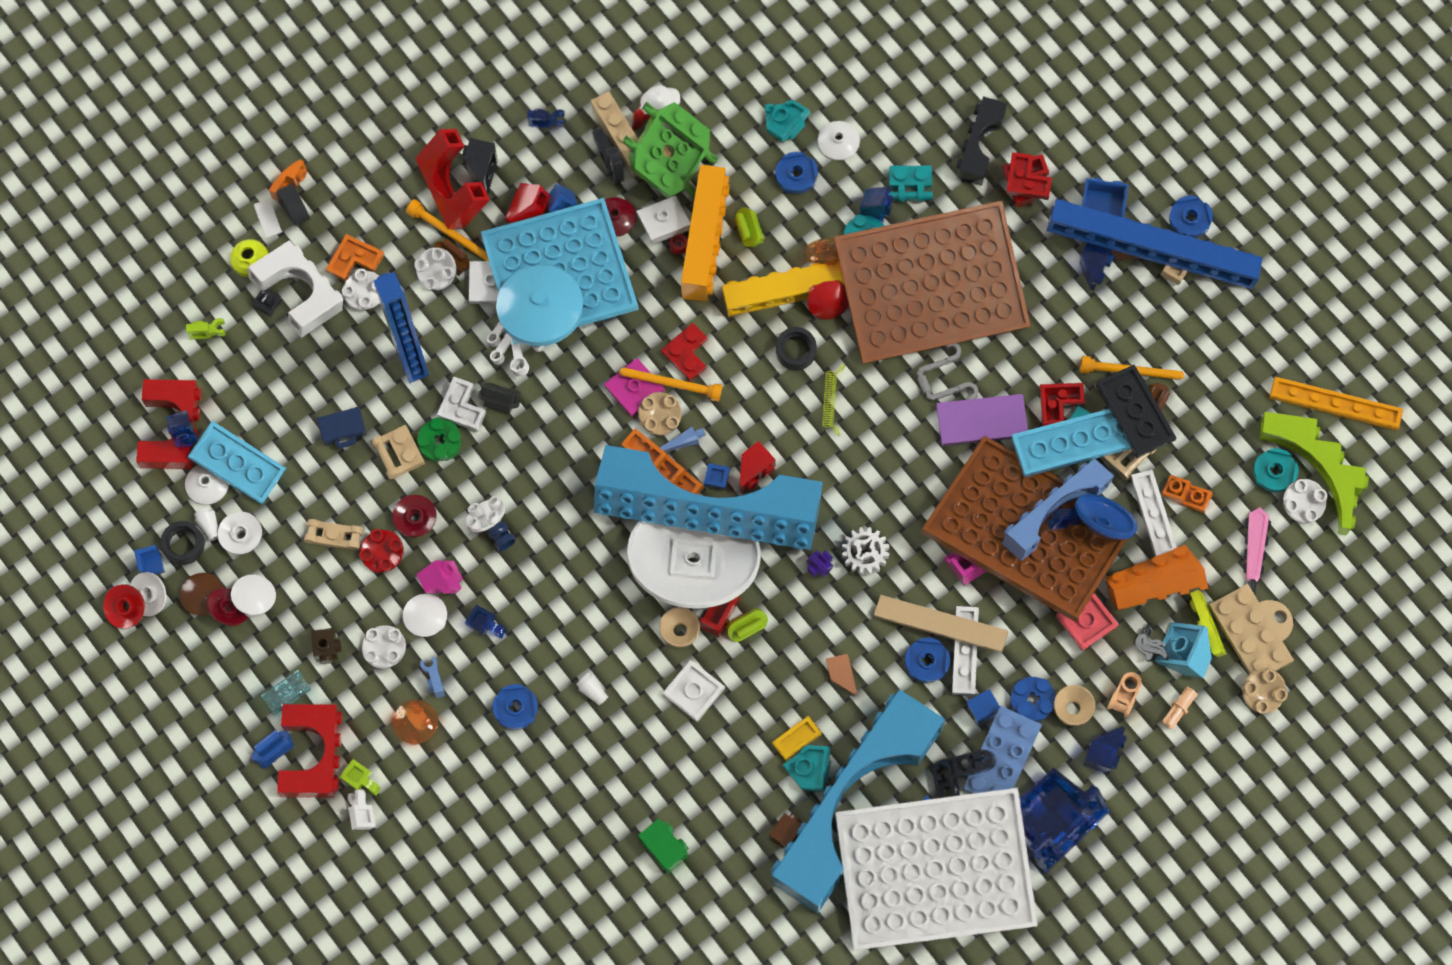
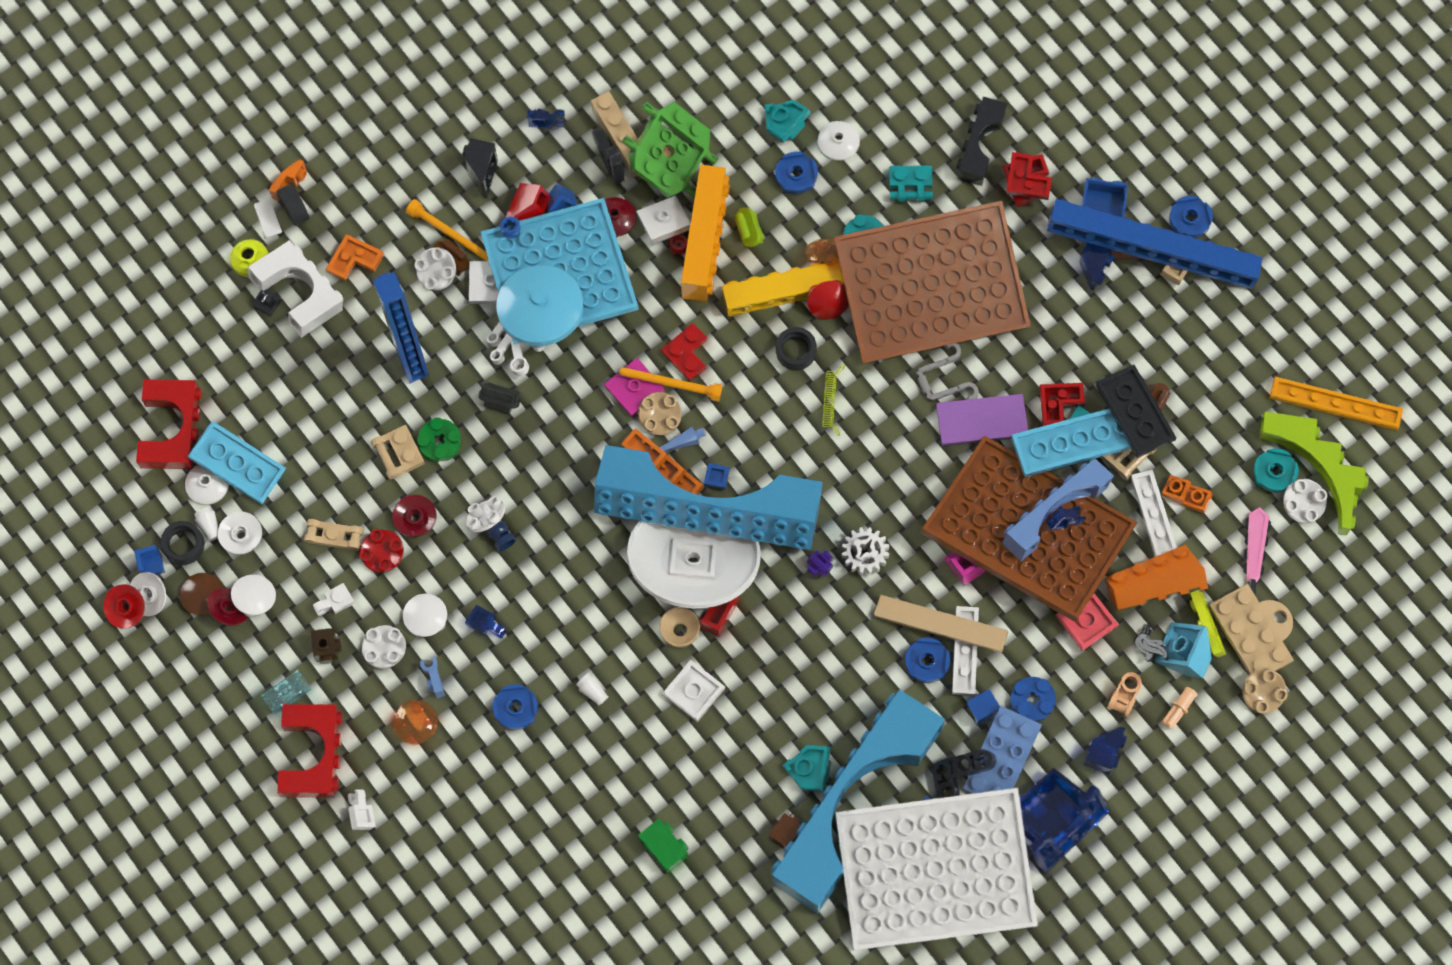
clear blue slope [166,410,198,447] -> none
lime plate [186,318,226,340] -> none
blue piece [252,730,294,769] -> none
dark blue piece [317,407,367,449] -> none
lime plate [340,759,381,796] -> none
white dish [342,269,380,310] -> none
red arch [415,129,490,229] -> none
dark pink brick [416,560,463,594] -> none
white plate [437,377,486,432] -> none
white hair [632,85,680,130] -> none
lime piece [725,607,768,642] -> none
red slope [739,441,776,493] -> none
yellow tile [772,716,822,761] -> none
nougat tile [826,654,857,696] -> none
clear blue slope [859,186,894,223] -> none
tan piece [1054,685,1095,726] -> none
blue dish [1075,494,1138,540] -> none
light orange piece [1080,356,1185,380] -> none
none -> white plate [313,583,355,616]
none -> blue bush [500,216,521,238]

